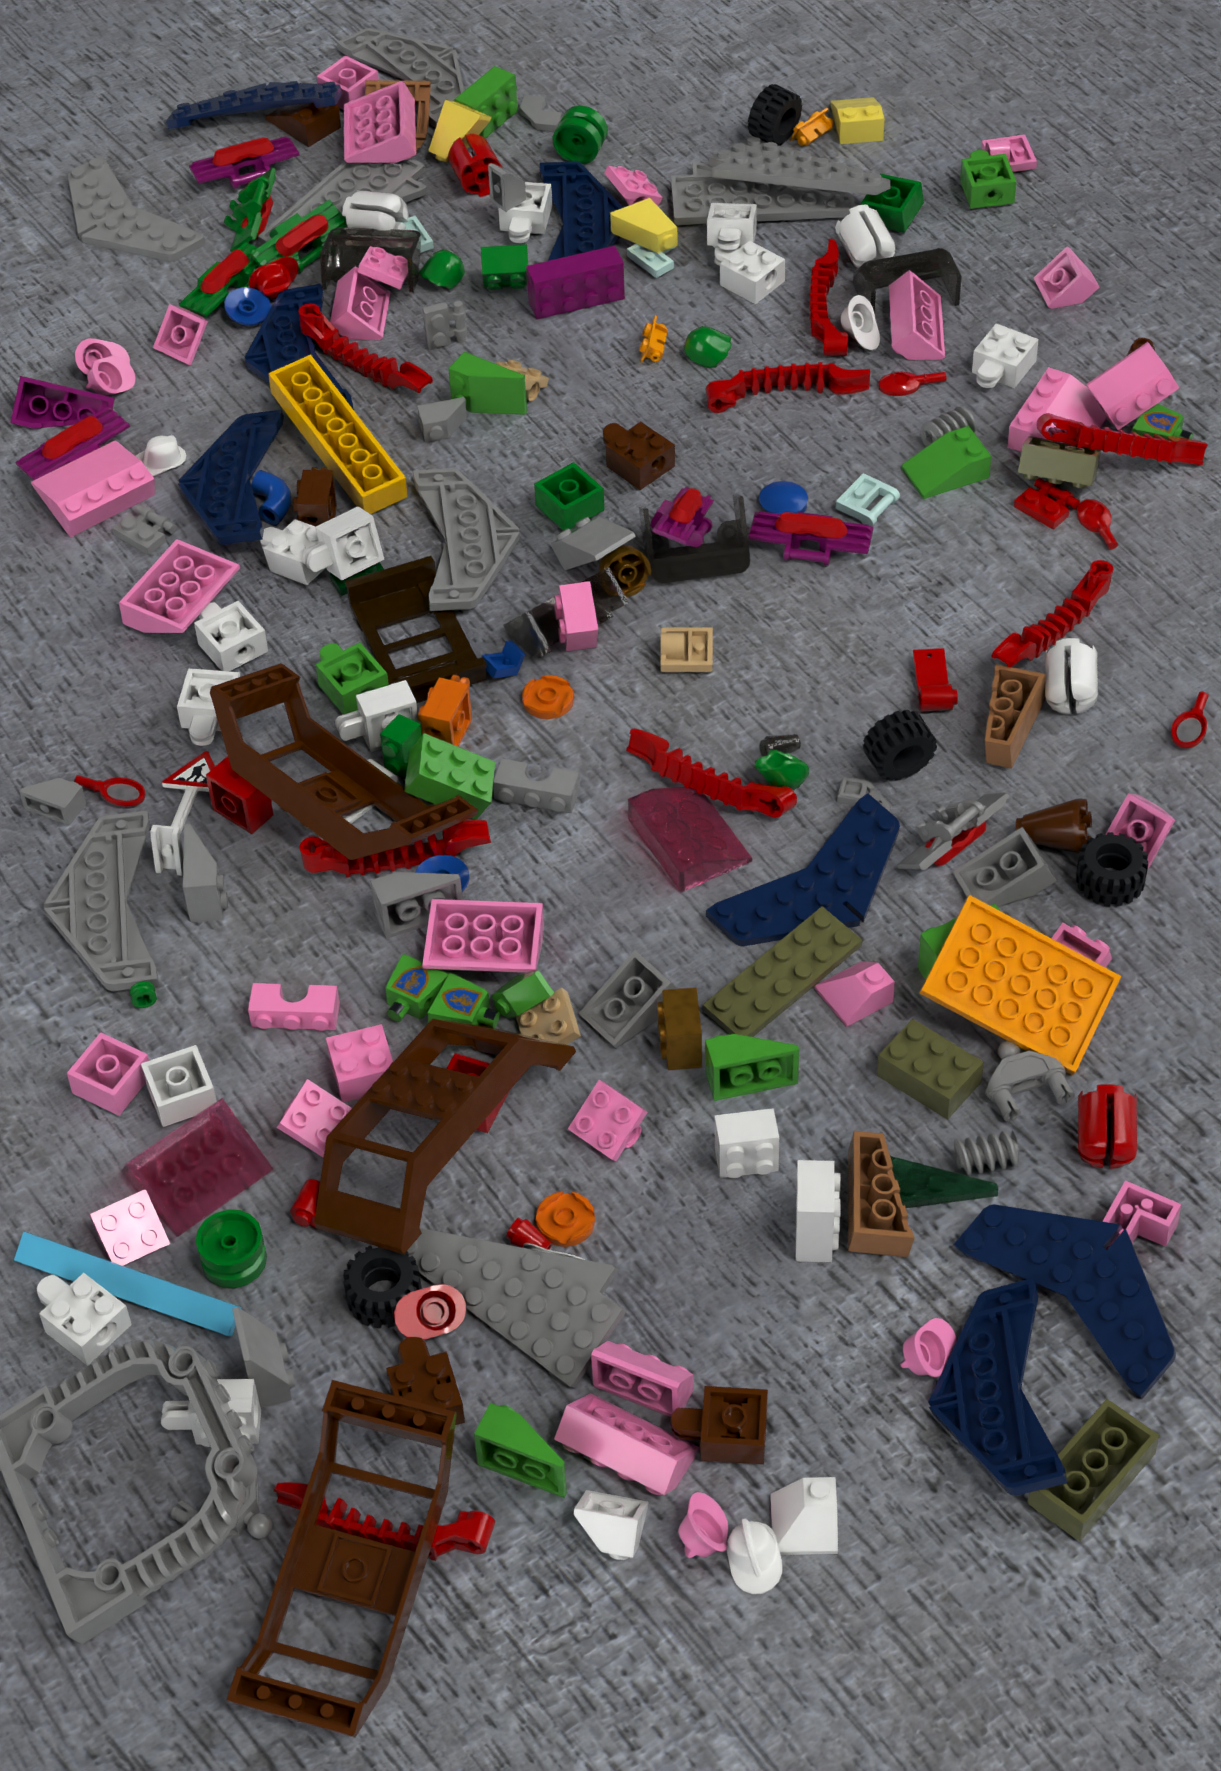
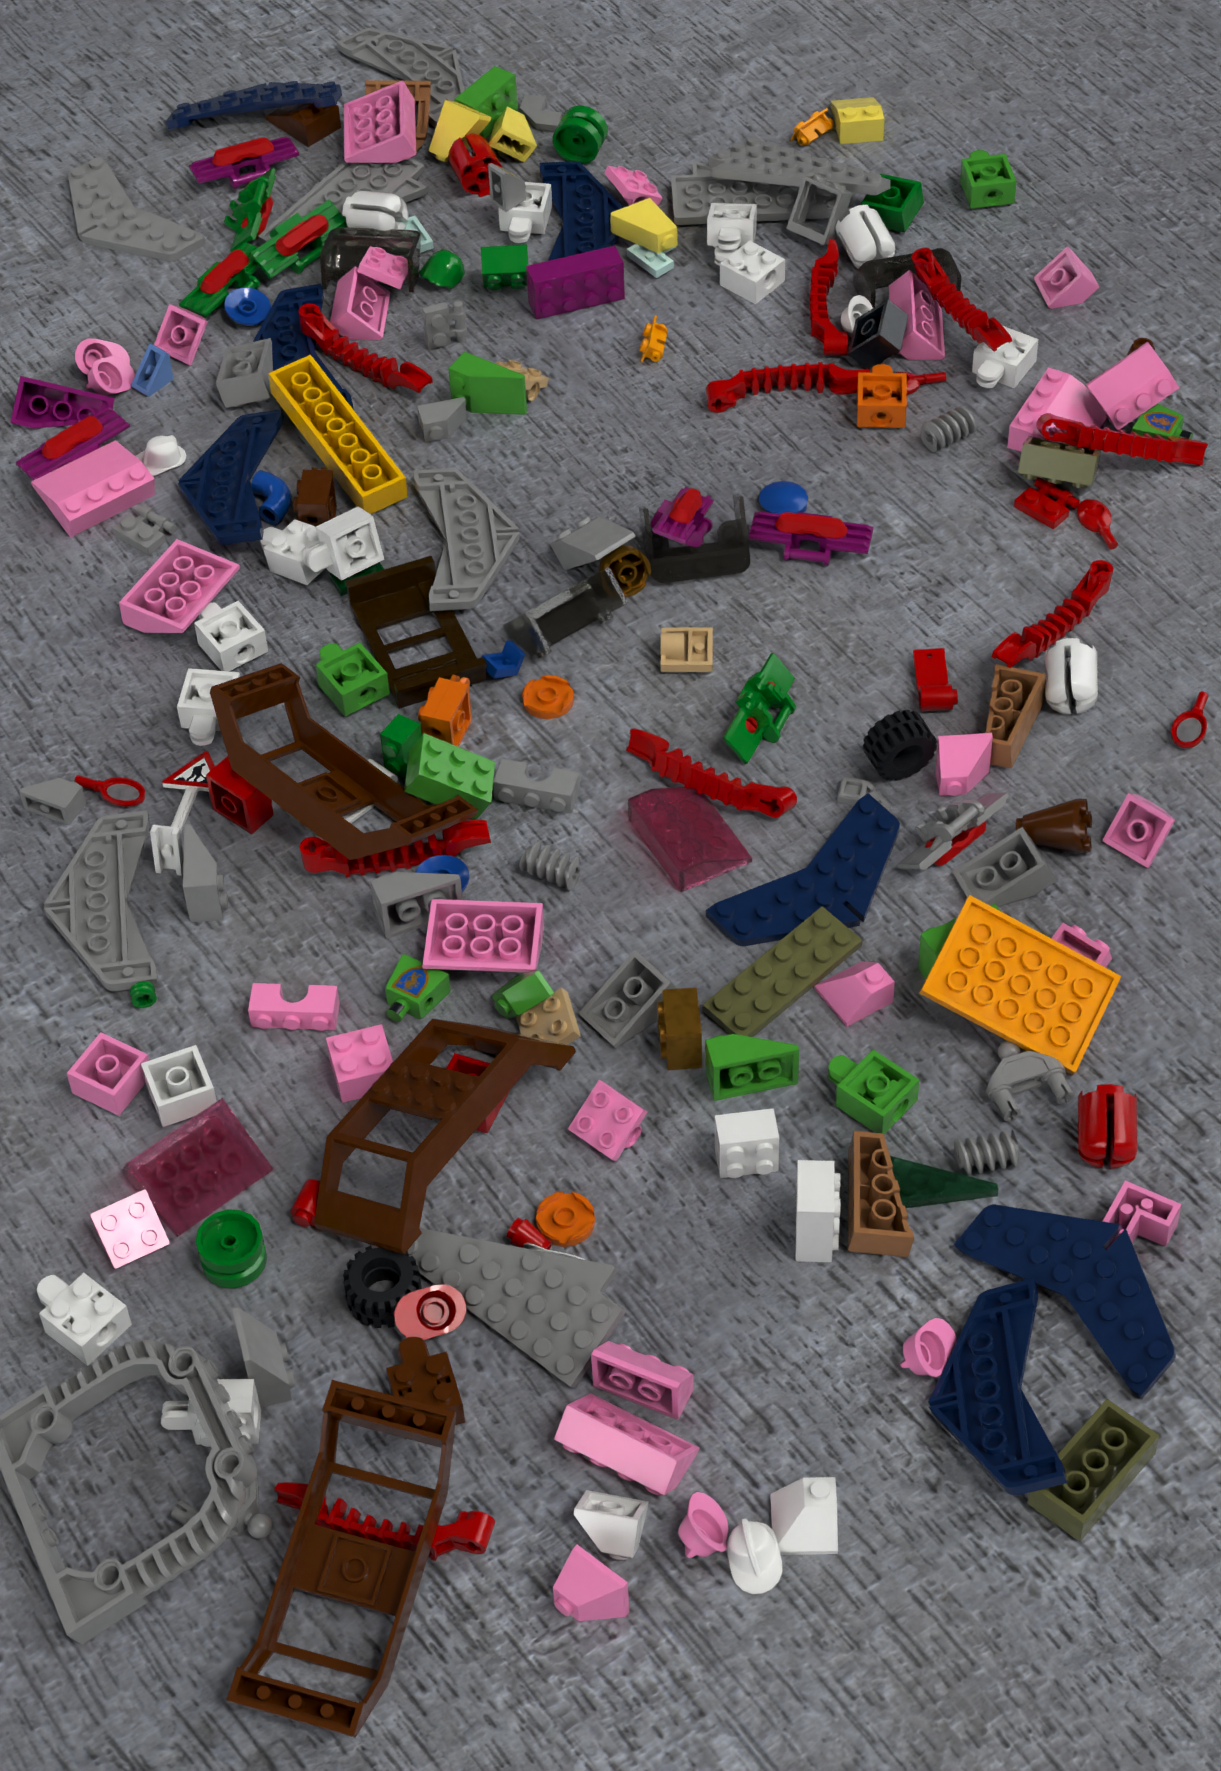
medium azure tile [14,1232,242,1336] -> none
red piece [249,256,298,299] -> none
bright pink plate [276,1079,352,1158] -> none
bright pink brick [317,55,379,110] -> none
white brick [335,680,419,752] -> none
bright green torso [427,973,500,1028] -> none
bright green slope [474,1403,567,1498] -> none
green brick [534,462,605,530] -> none
bright pink brick [554,581,598,652] -> none
reddish brown brick [603,421,675,490] -> none
reddish brown brick [671,1386,768,1465] -> none
green hair [684,326,731,368] -> none
black tyre [748,84,802,146] -> none
green hair [754,750,809,791] -> none
clear smoke cone [759,734,801,757] -> none
light aqua plate [835,473,900,526] -> none
olive brick [877,1019,984,1120] -> none
bright green slope [901,426,991,499] -> none
bright pink plate [981,134,1037,172] -> none
black tyre [1076,832,1149,907] -> none
none -> medium blue slope [131,343,174,397]
none -> light grey slope [216,338,273,408]
none -> light yellow slope [489,107,537,162]
none -> light grey piece [519,840,580,890]
none -> bright pink slope [553,1544,629,1621]
none -> green piece [723,653,796,764]
none -> light grey window [786,173,852,245]
none -> bright green brick [828,1050,920,1134]
none -> black brick [847,299,908,369]
none -> orange brick [857,364,907,428]
none -> red piece [912,248,1012,352]
none -> bright pink slope [935,733,993,796]

